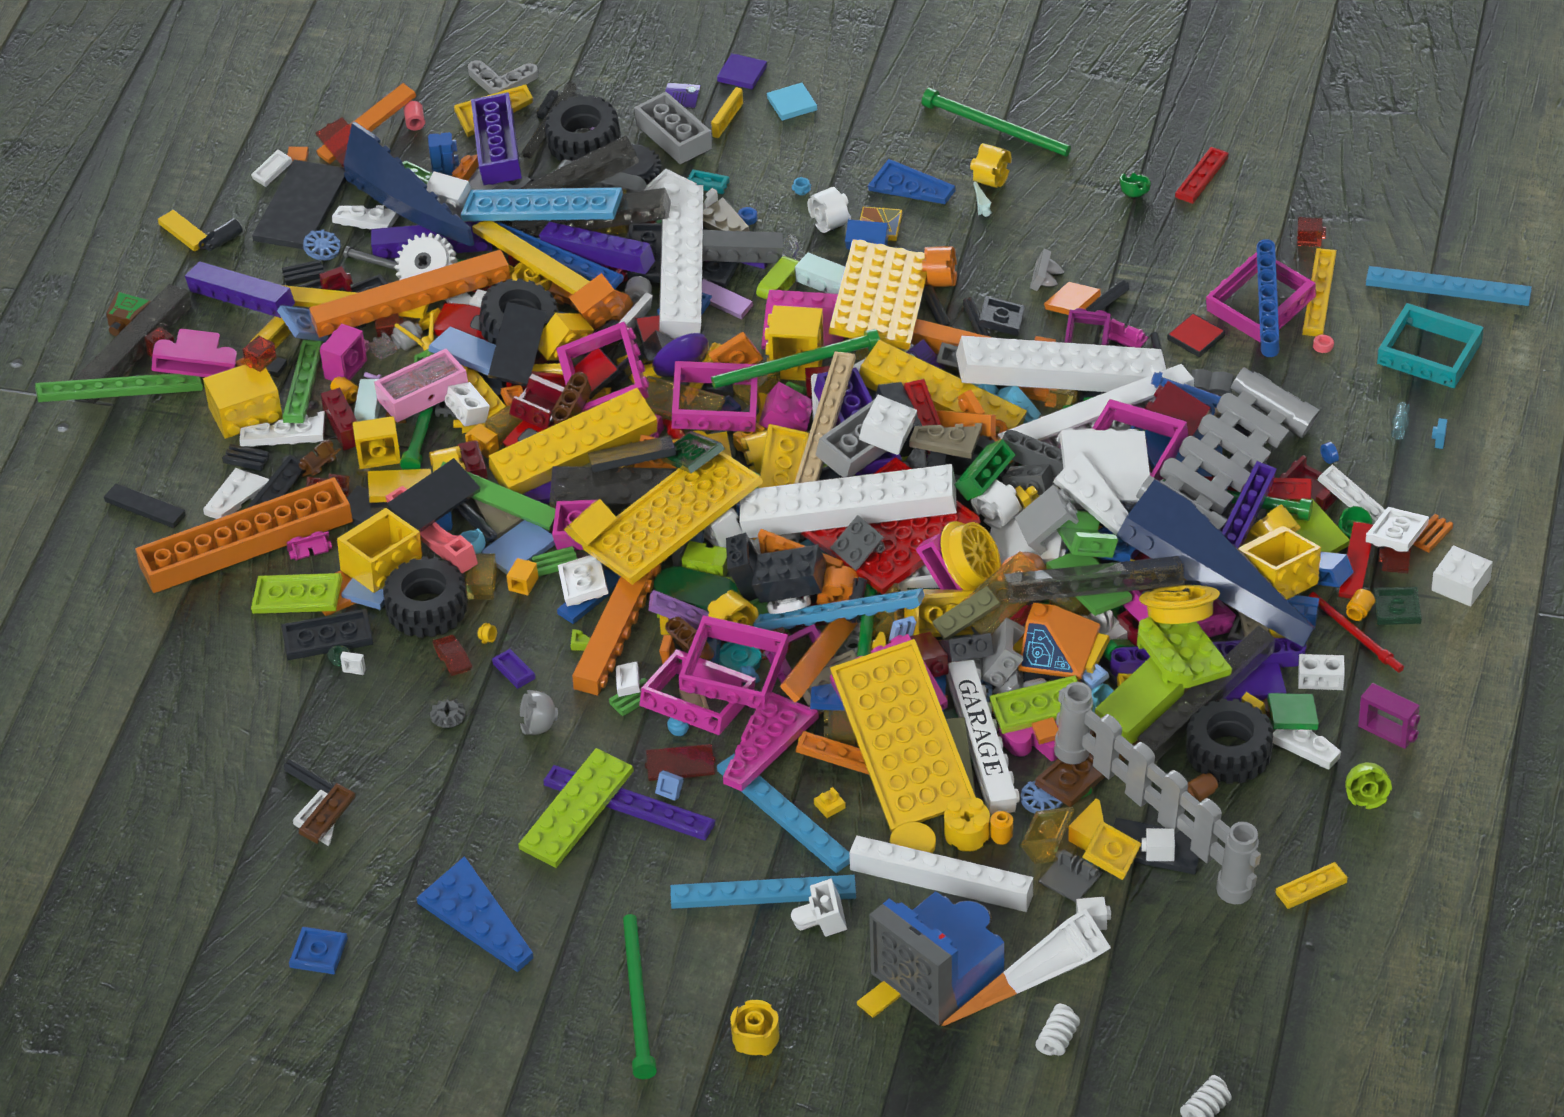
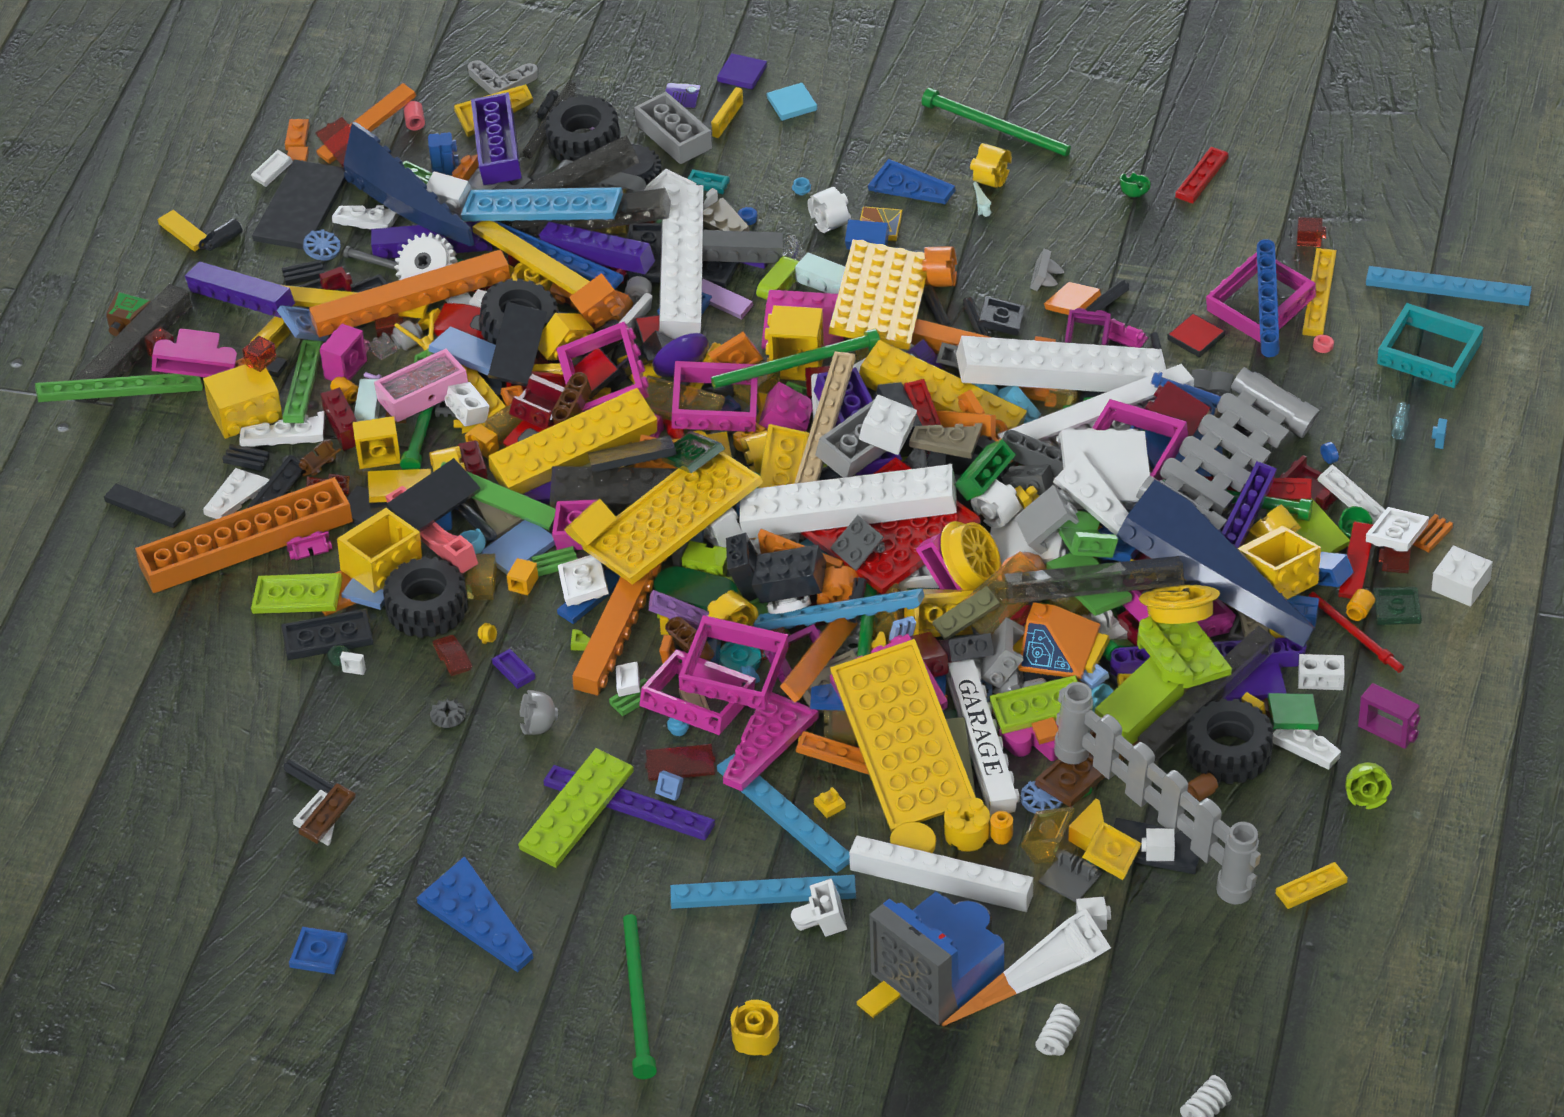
none -> orange plate [285,119,310,150]

